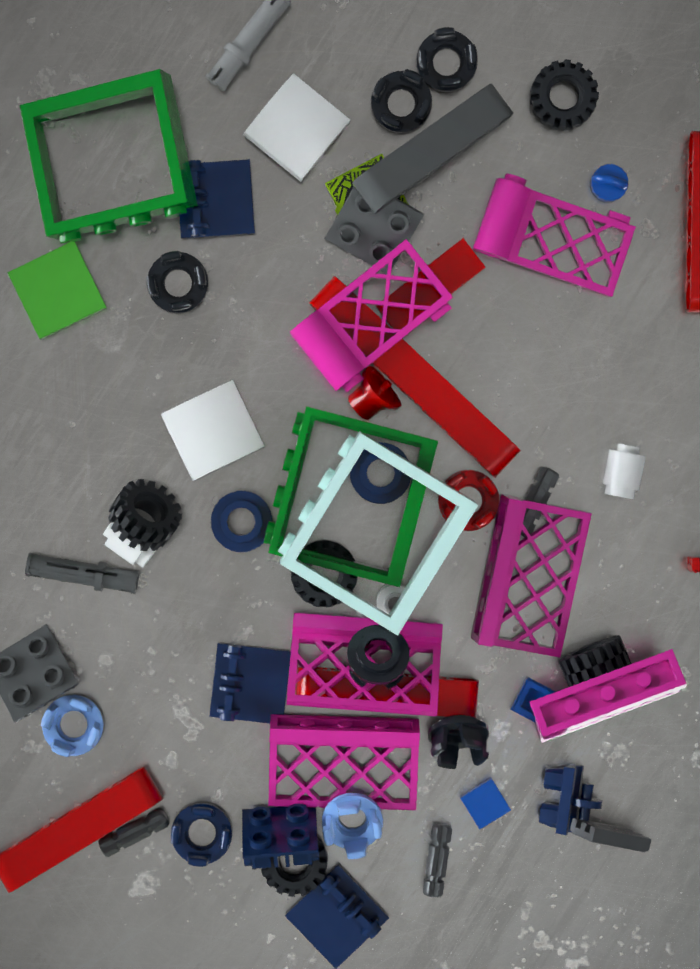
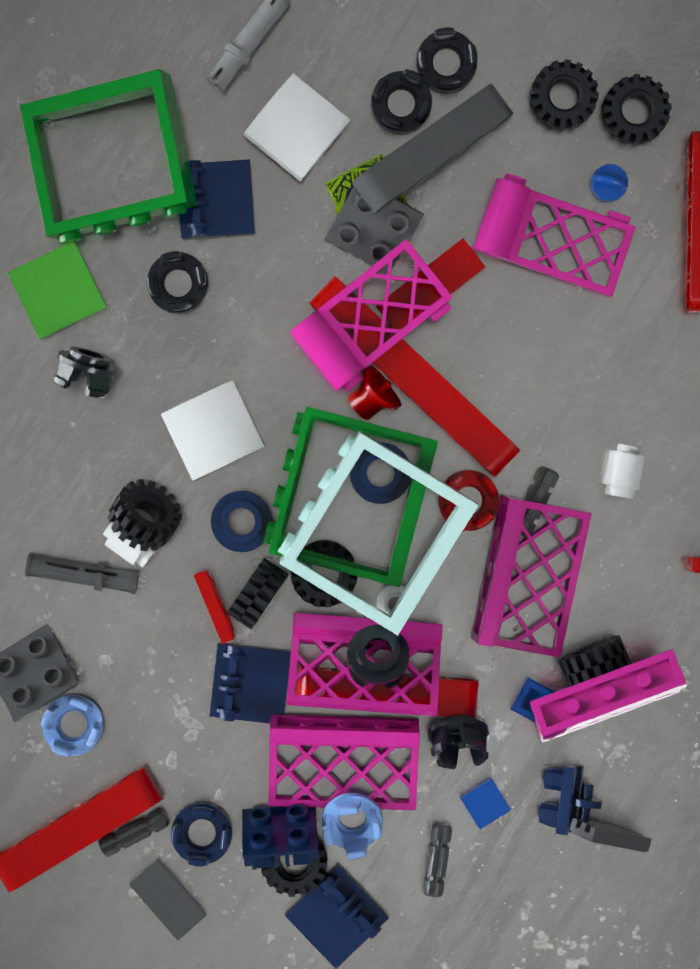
none -> black piece [54,346,118,398]
none -> dark grey tile [129,859,206,941]
none -> red tile [193,569,237,644]
none -> black tyre [227,558,289,629]
none -> black tyre [602,74,672,145]

